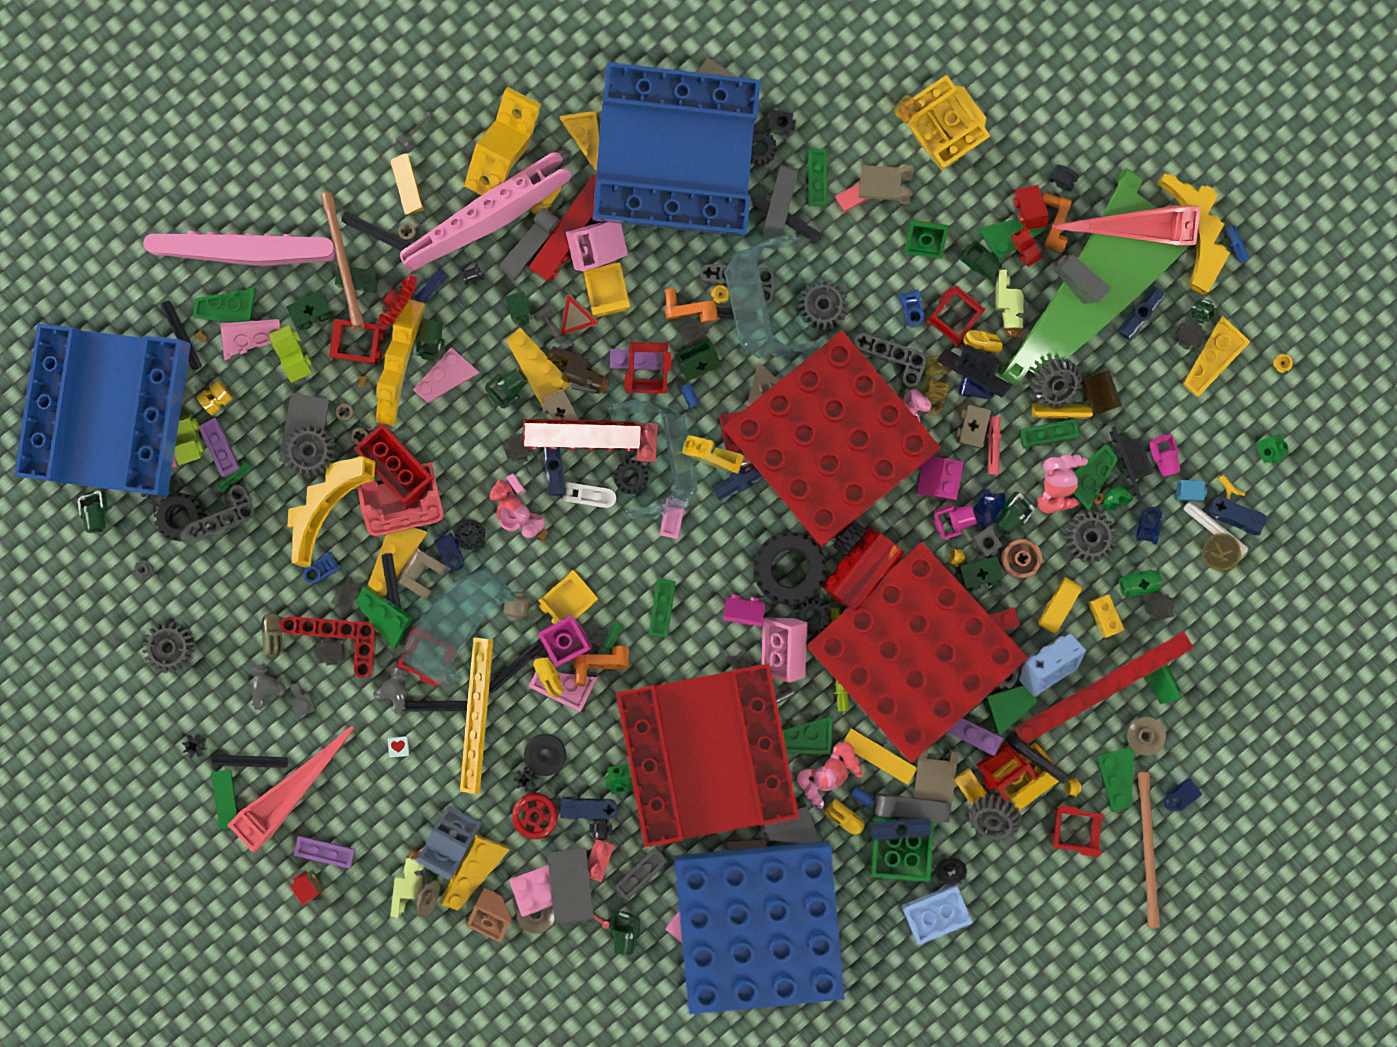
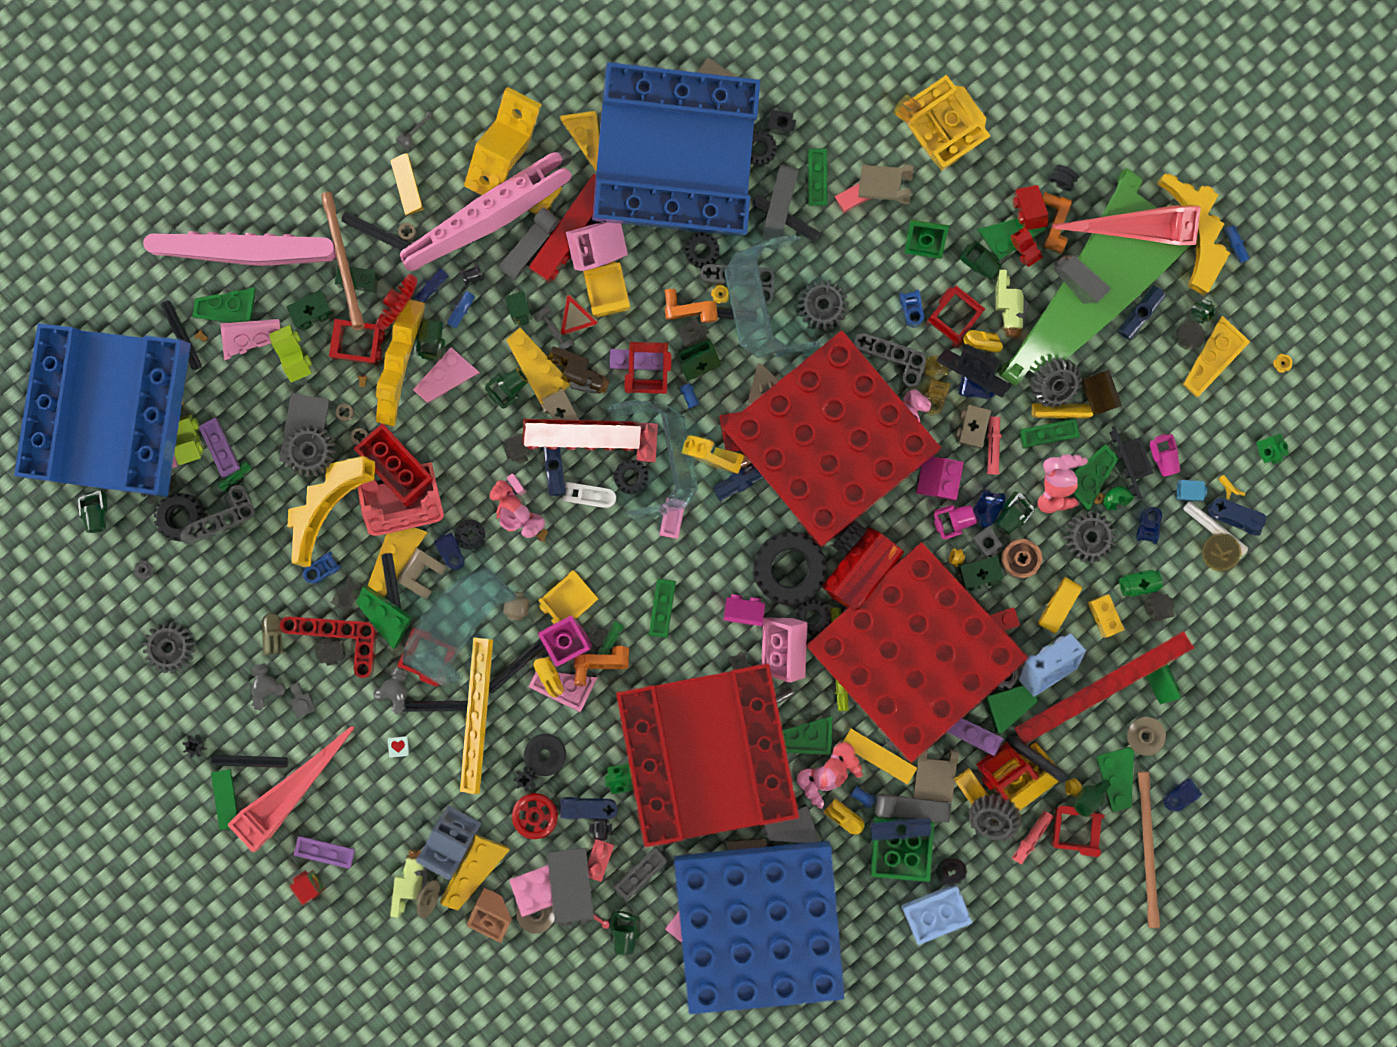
yellow wheel [196,380,233,416] -> none
none -> blue axle [447,291,476,328]
none -> black tyre [685,232,719,268]
none -> coral pin [1011,810,1054,865]
none -> dark green piece [1074,779,1111,817]

